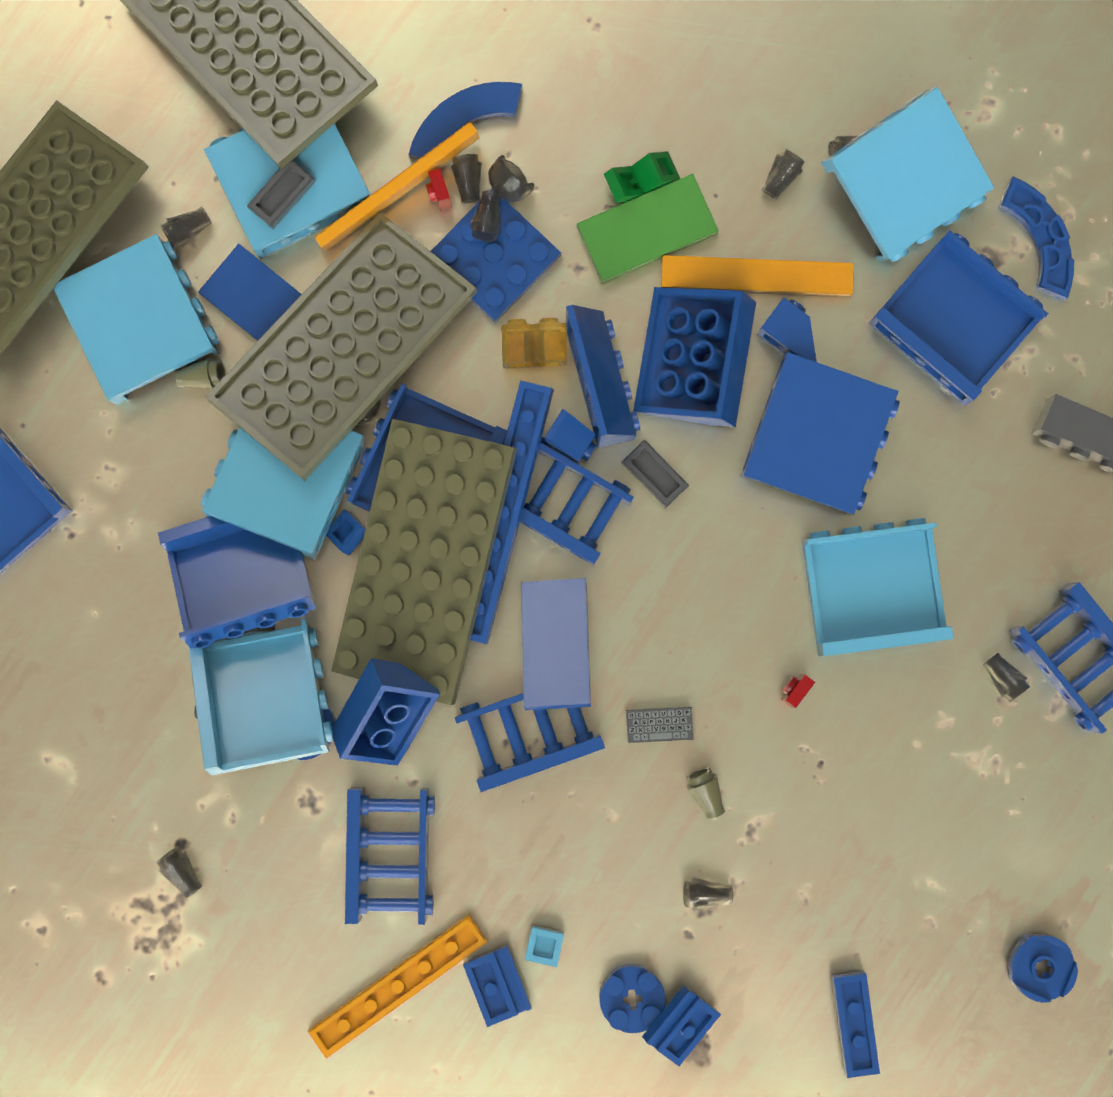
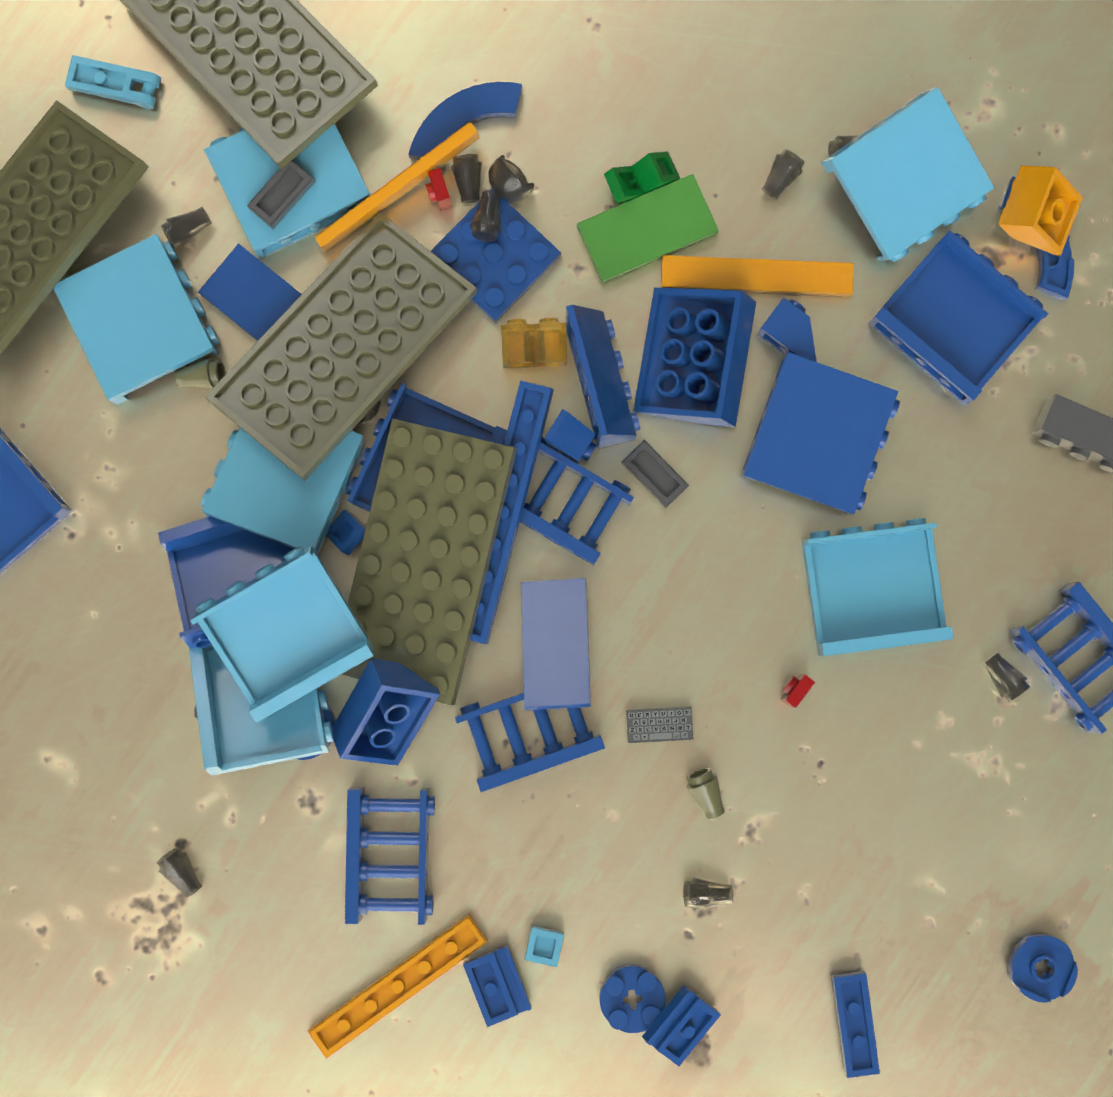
none -> medium azure plate [65,55,161,109]
none -> medium azure panel [190,546,375,723]
none -> light orange slope [999,165,1083,256]

